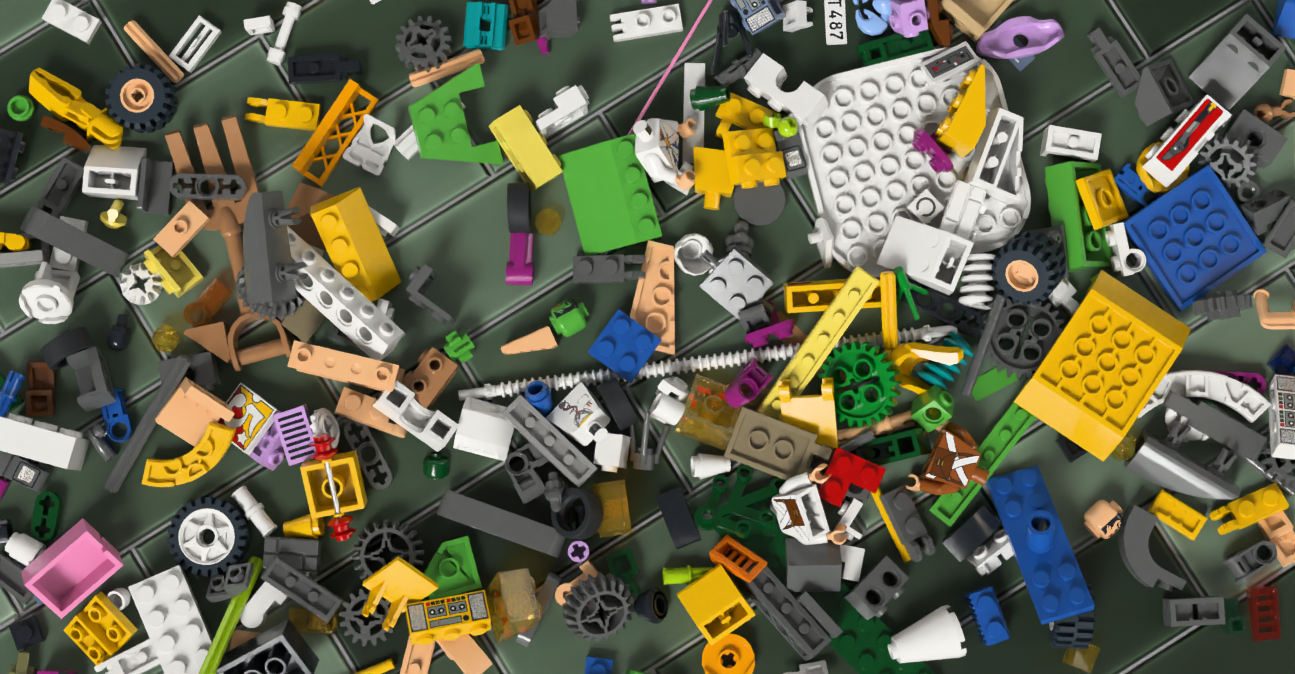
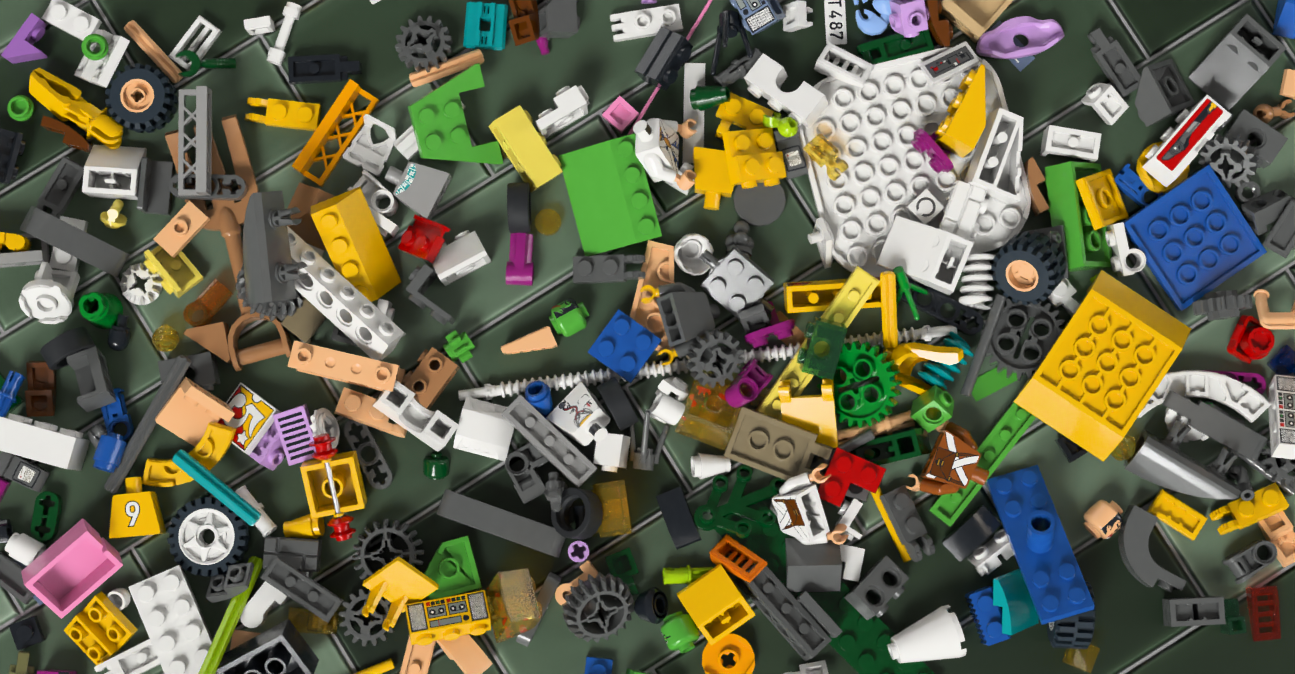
none -> medium lavender slope [1,13,48,64]
none -> white slope [74,29,130,88]
none -> green plant [78,292,123,329]
none -> bright green plate [81,34,109,61]
none -> blue brick [93,432,127,473]
none -> yellow torso [109,477,166,539]
none -> teal axle [172,449,261,526]
none -> dark green piece [174,50,236,77]
none -> light grey fence [178,86,212,196]
none -> white piece [347,170,398,217]
none -> light grey torso [385,162,452,220]
none -> red plate [398,215,450,263]
none -> white slope [432,230,491,286]
none -> bright pink plate [602,96,639,134]
none -> black brick [635,26,693,91]
none -> dark grey torso [640,282,720,365]
none -> bright green head [661,611,700,653]
none -> dark grey gear [686,329,744,388]
none -> clear green brick [797,316,848,380]
none -> clear yellow plate [803,133,849,181]
none -> white slope [814,42,875,87]
none -> teal slope [993,568,1039,635]
none -> medium nougat slope [1024,157,1049,216]
none -> white bracket [1081,82,1129,125]
none -> red piece [1227,315,1275,364]
none -> dark grey arm [1228,464,1254,501]

